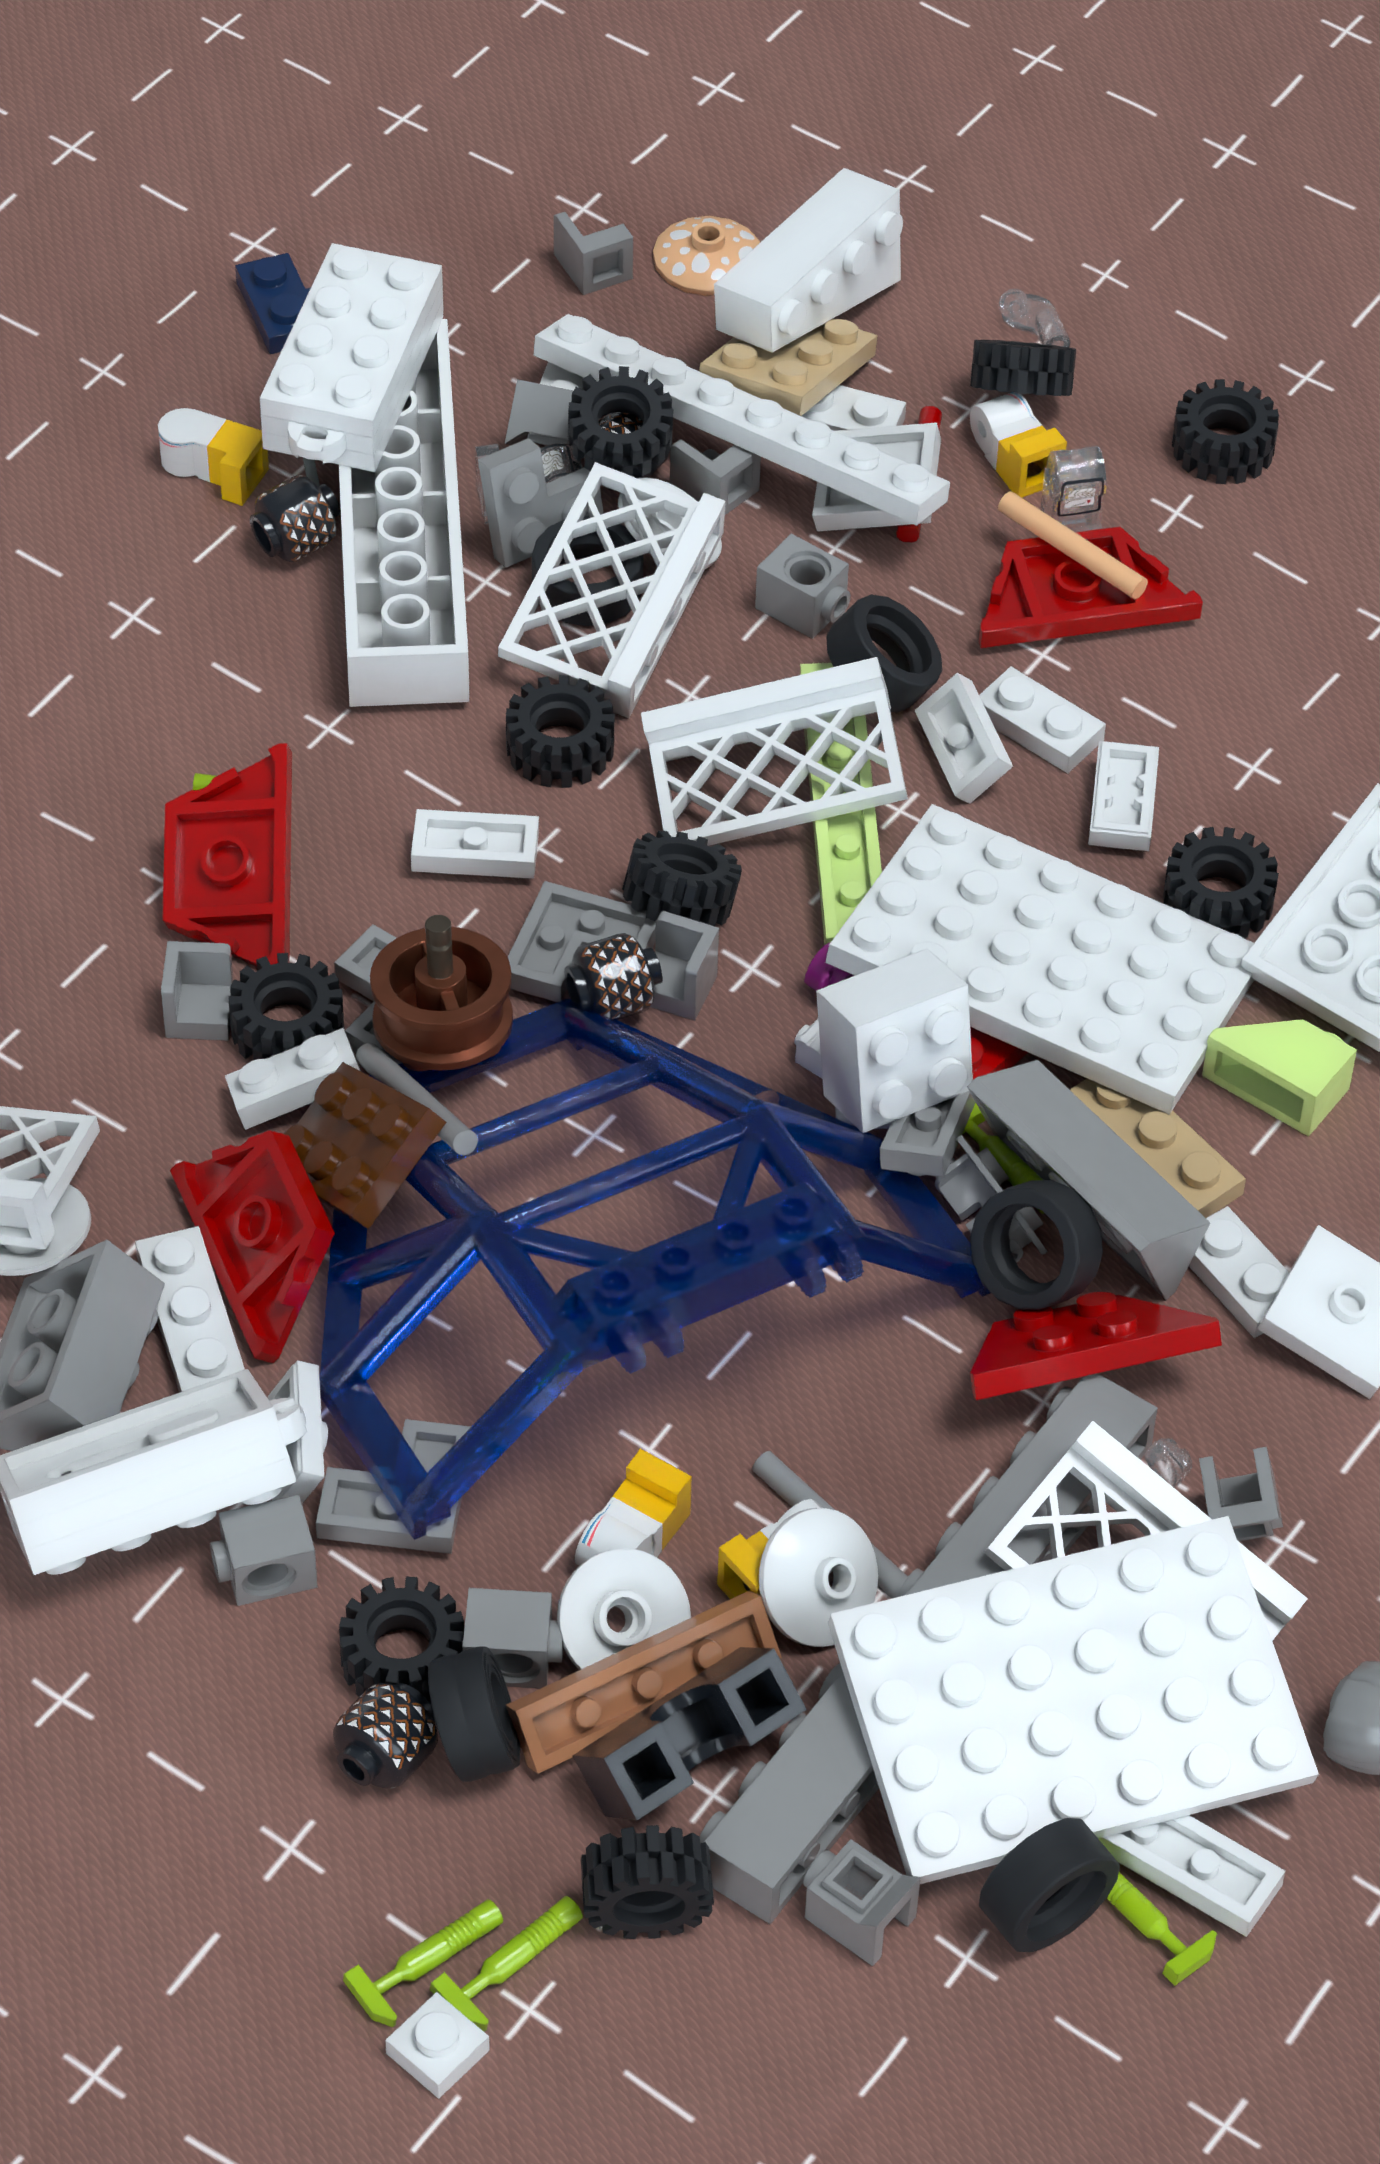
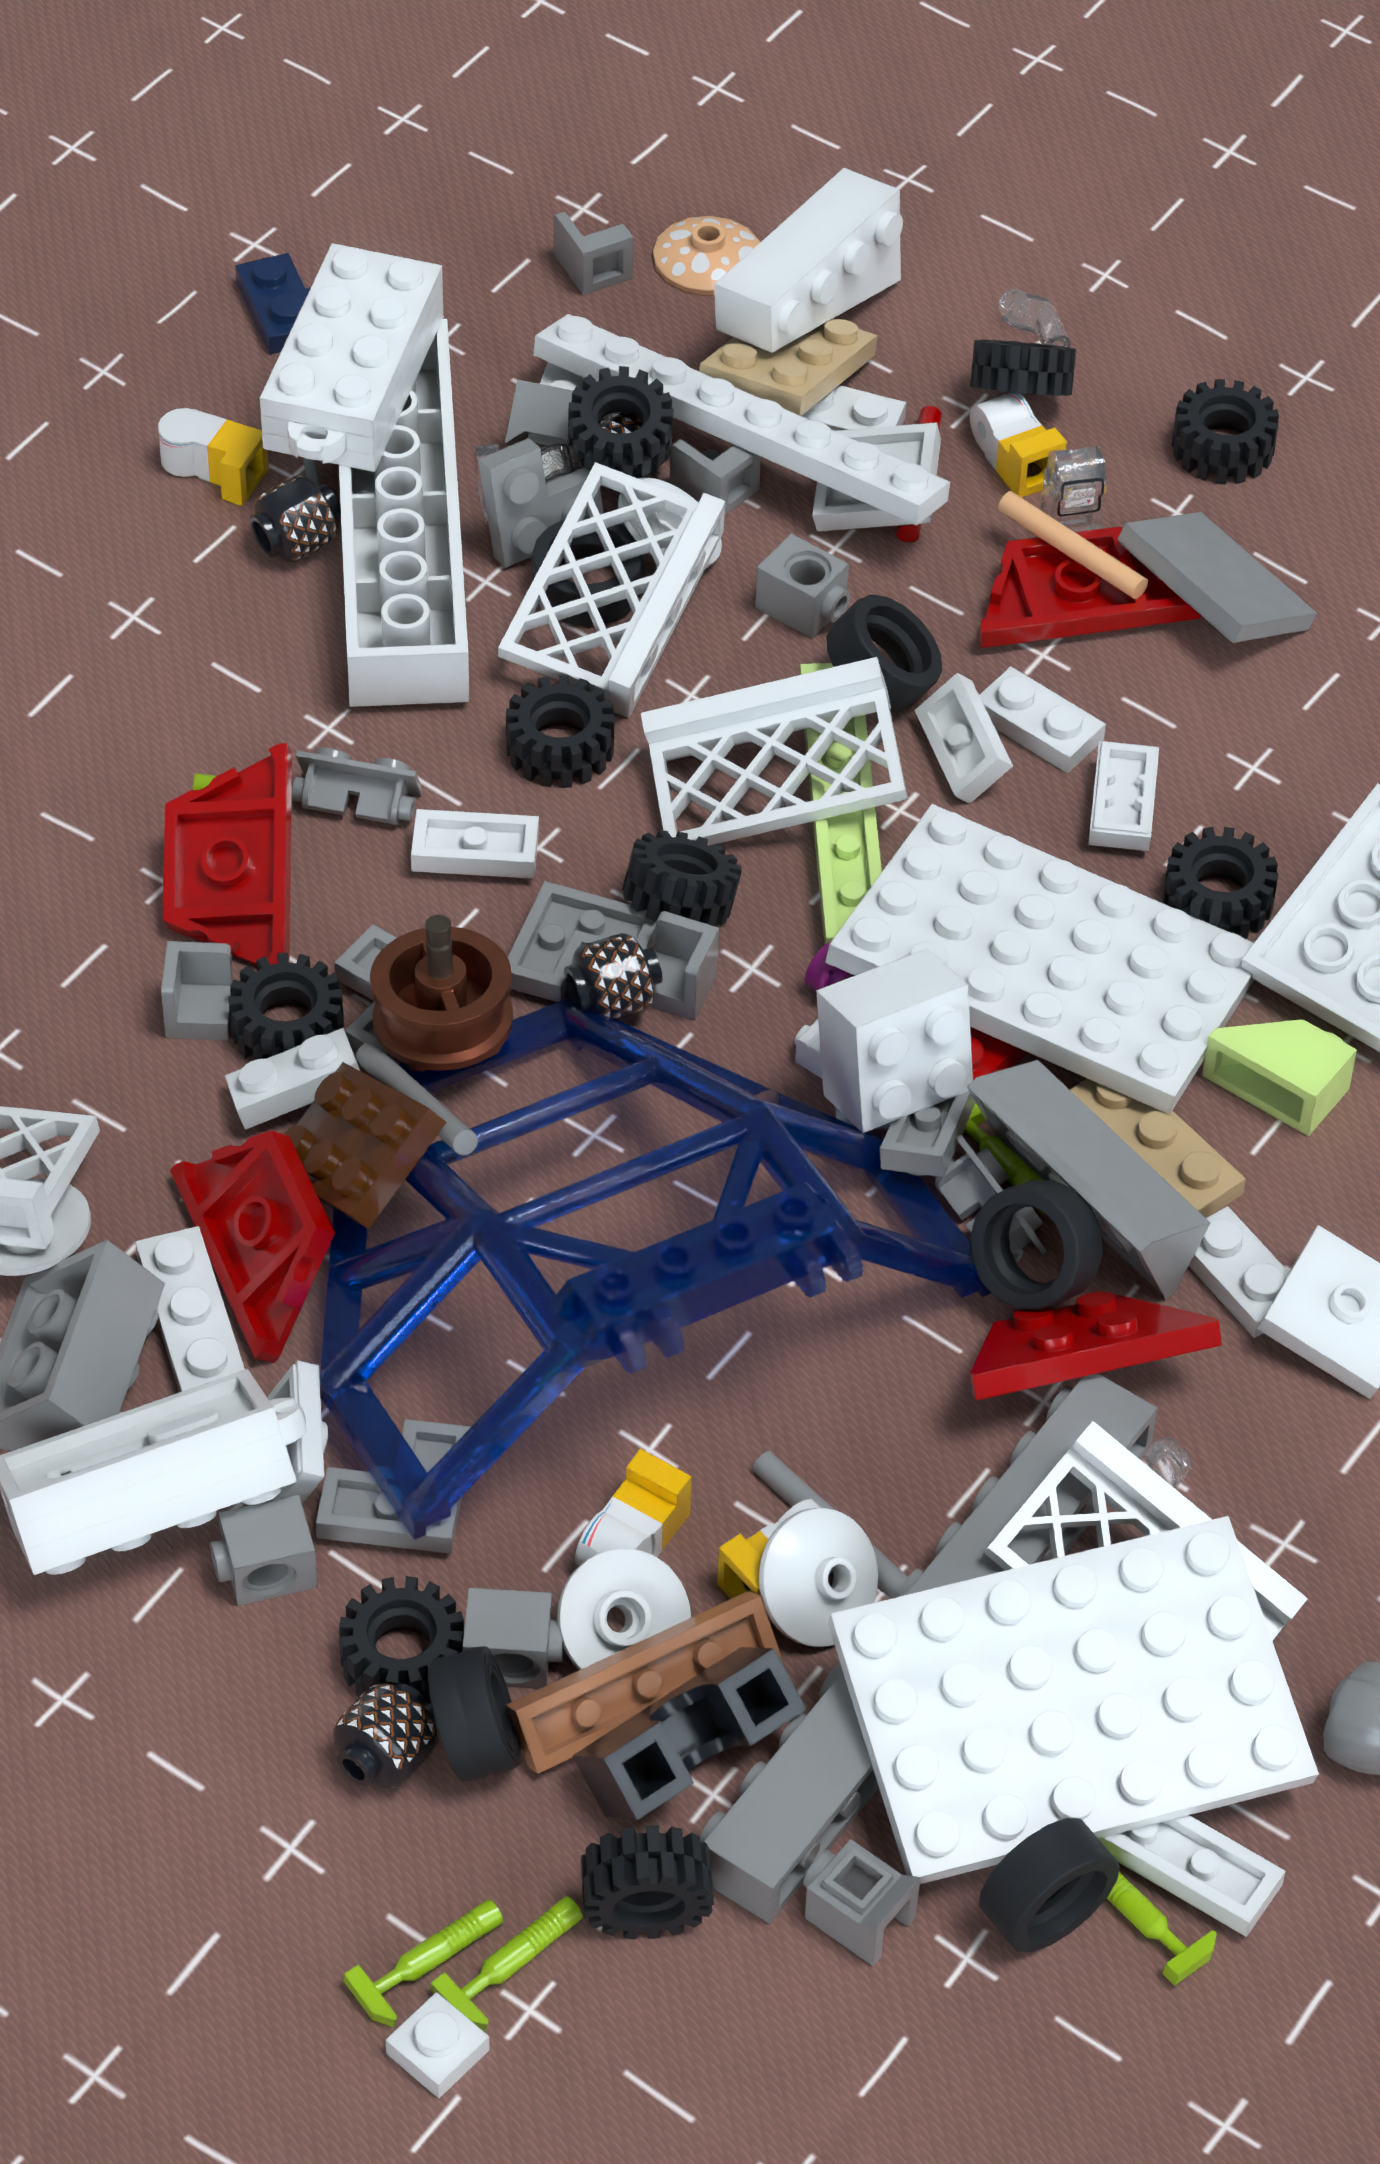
light grey window [1199,1447,1283,1541] -> none
none -> light grey hinge [292,747,423,825]
none -> light grey tile [1117,512,1317,643]

